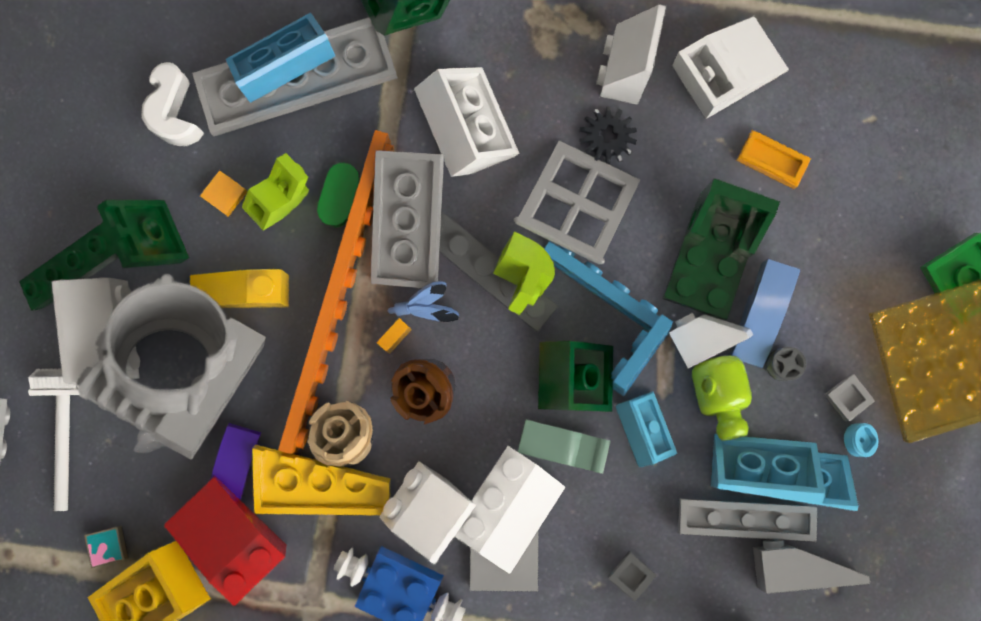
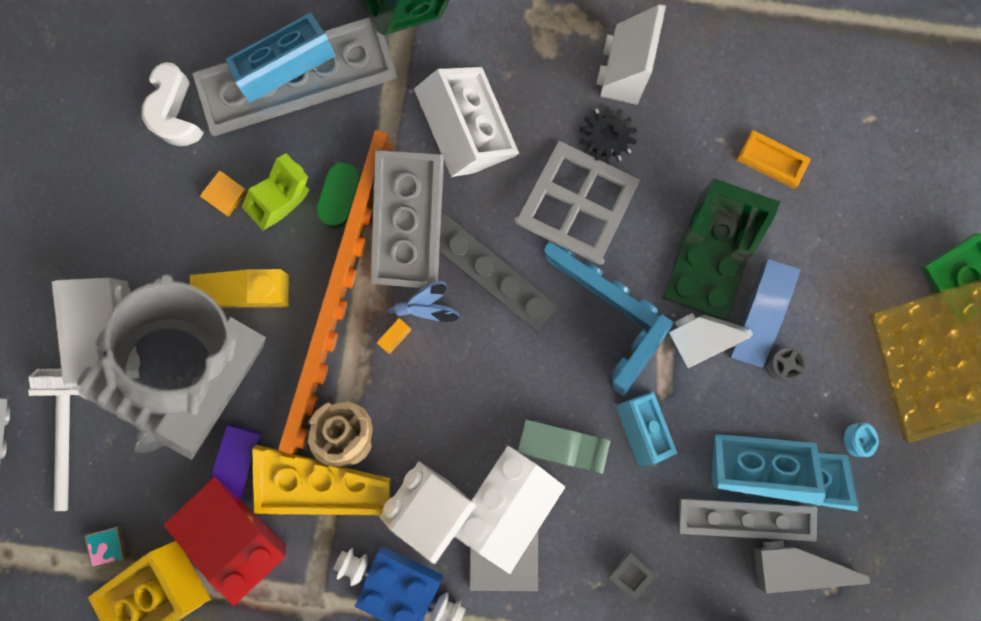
dark green bracket [19,200,190,311] -> none
reddish brown cone [390,359,456,424] -> none
lime brick [493,231,555,315] -> none
dark green slope [538,341,613,412] -> none
white slope [672,16,789,119] -> none
lime piece [692,355,752,441] -> none
light grey plate [824,374,875,421] -> none

